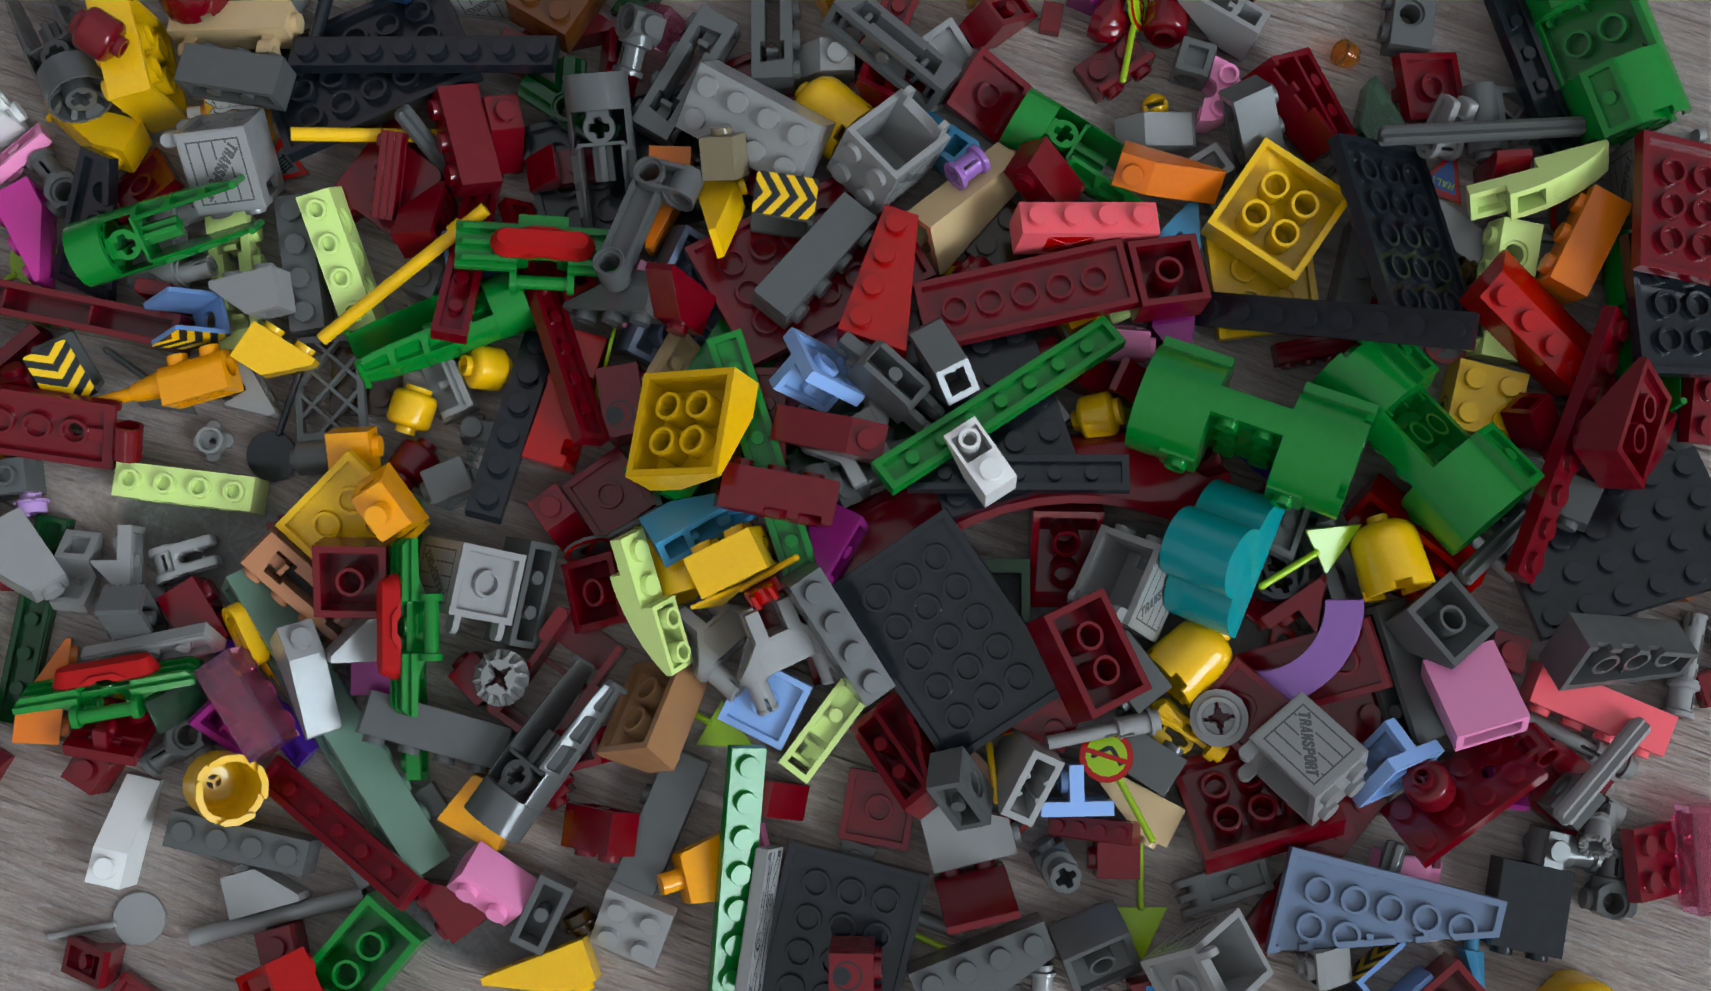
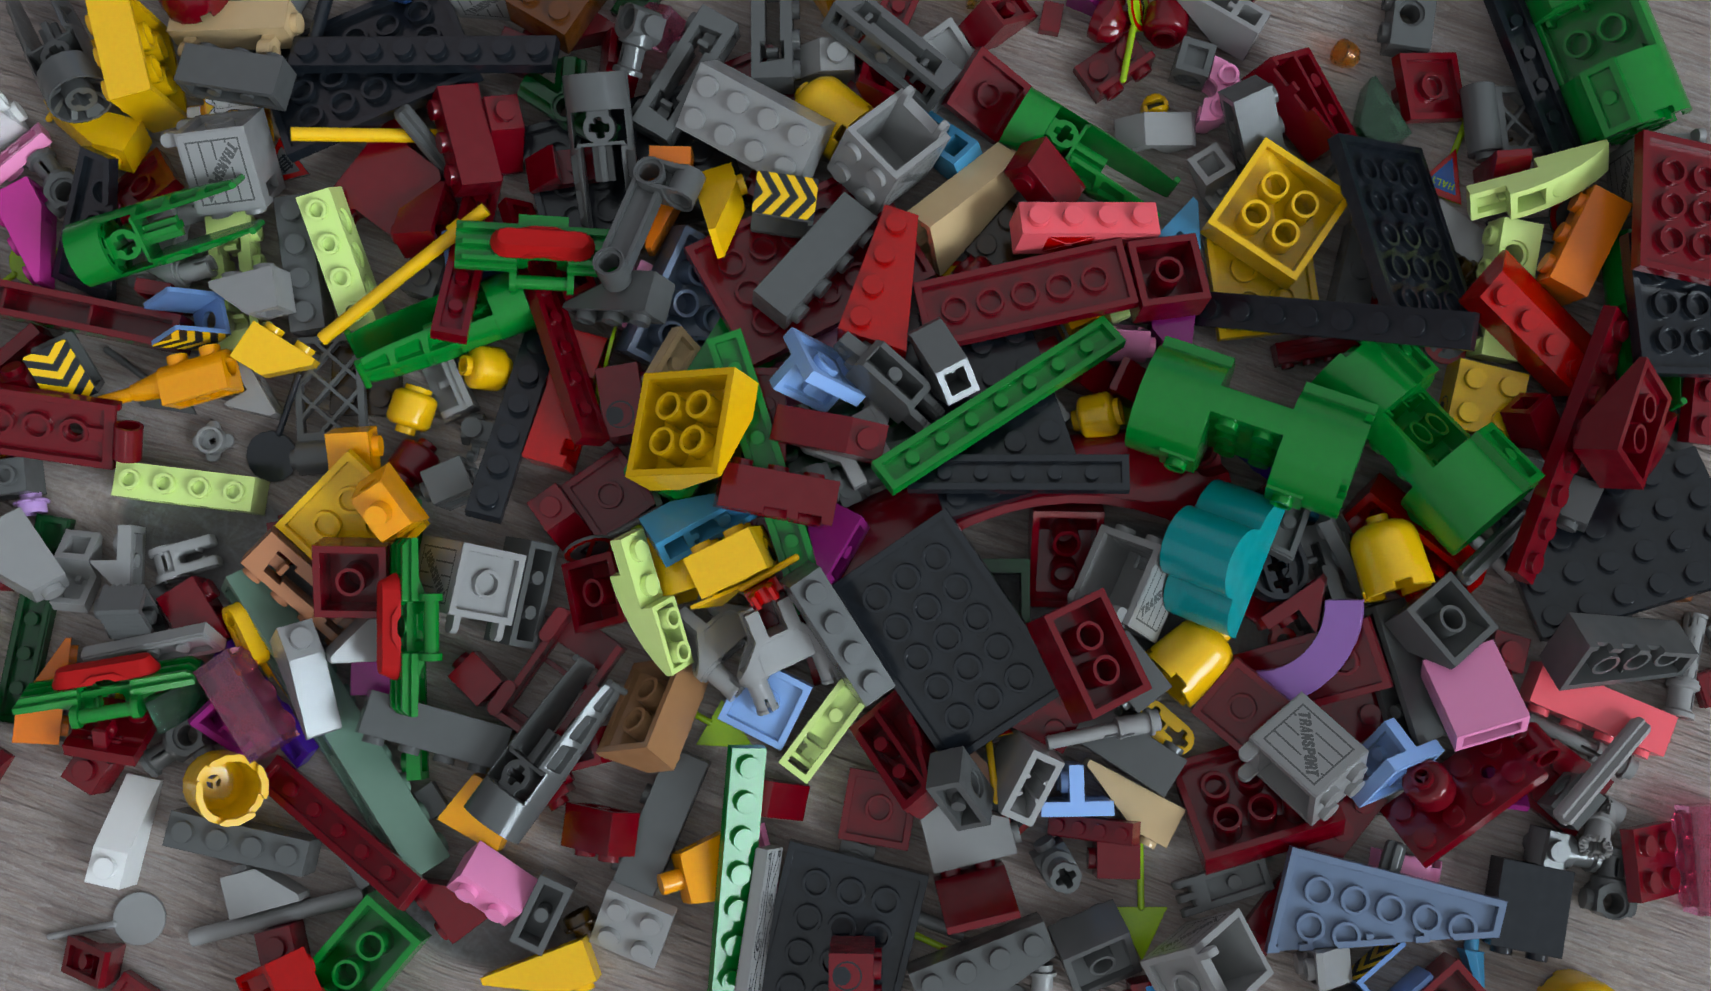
dark red head [68,7,129,62] -> none
dark red piece [369,129,409,221] -> none
light grey gear [472,649,530,707] -> none
dark red slope [645,262,717,338] -> none
dark tan brick [698,126,749,181] -> none
medium lavender bush [943,144,990,191] -> none
white slope [944,416,1017,508] -> none
piece [1079,736,1155,843] -> none
orange slope [1111,140,1227,205] -> none
yellow piece [1151,698,1230,763] -> none
light grey gear [1190,688,1249,747] -> none
lime piece [1258,524,1361,590] -> none
dark grey axle [1377,116,1587,146] -> none
light grey piece [1416,93,1479,161] -> none

